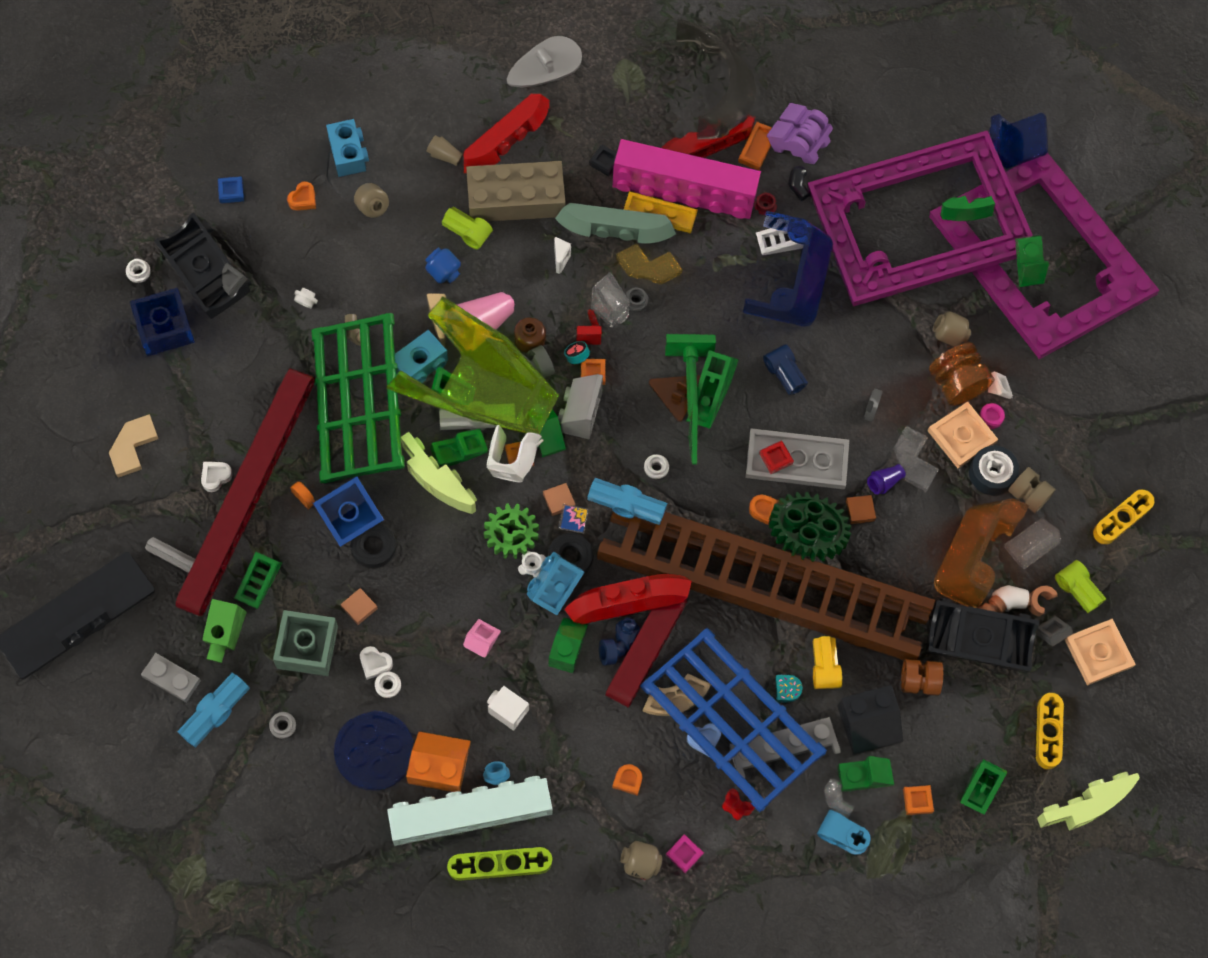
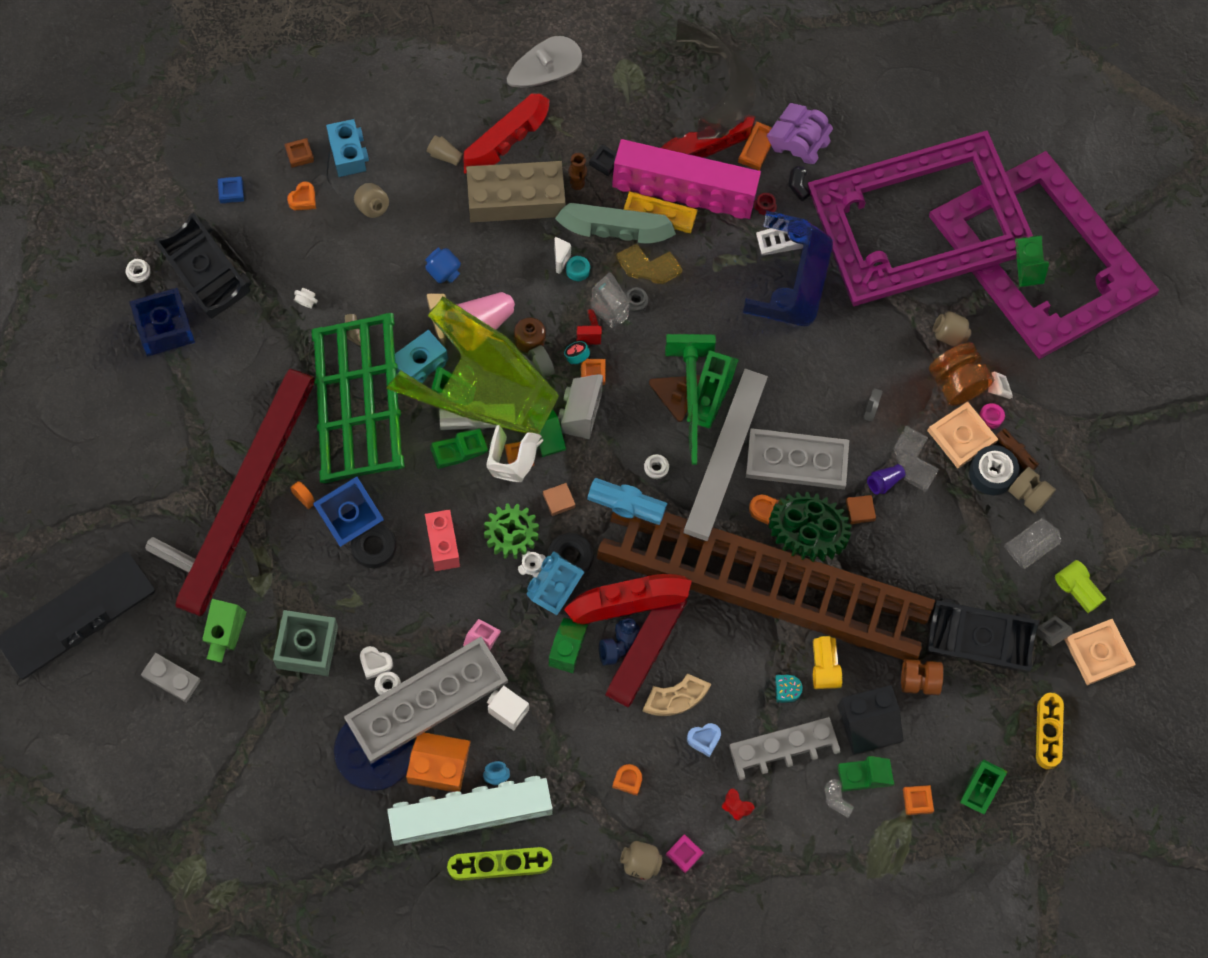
tan tile [109,414,159,478] -> none
dark azure piece [177,673,250,748] -> none
white tile [201,462,233,492] -> none
dark grey tile [222,263,247,298] -> none
green slope [234,552,282,609] -> none
light grey plate [269,712,296,739] -> none
nougat tile [341,588,378,625] -> none
yellowish green slope [401,432,477,514] -> none
lime piece [442,206,493,250] -> none
tile [558,504,589,534] -> none
blue door [640,628,827,813] -> none
red tile [759,440,794,474] -> none
dark blue piece [763,344,808,395] -> none
dark azure piece [817,810,871,855] -> none
clear orange windscreen [934,499,1029,608] -> none
green slope [940,196,995,221] -> none
piece [979,585,1058,616] -> none
clear blue bracket [989,113,1048,169] -> none
yellowish green slope [1037,772,1140,831] -> none
yellow beam [1093,490,1154,544] -> none
none -> dark orange tile [284,138,314,168]
none -> light grey plate [344,637,508,763]
none -> coral brick [425,510,460,571]
none -> teal tile [566,256,590,281]
none -> reddish brown pin [568,153,587,190]
none -> light grey tile [683,369,768,541]
none -> reddish brown pin [996,428,1039,471]

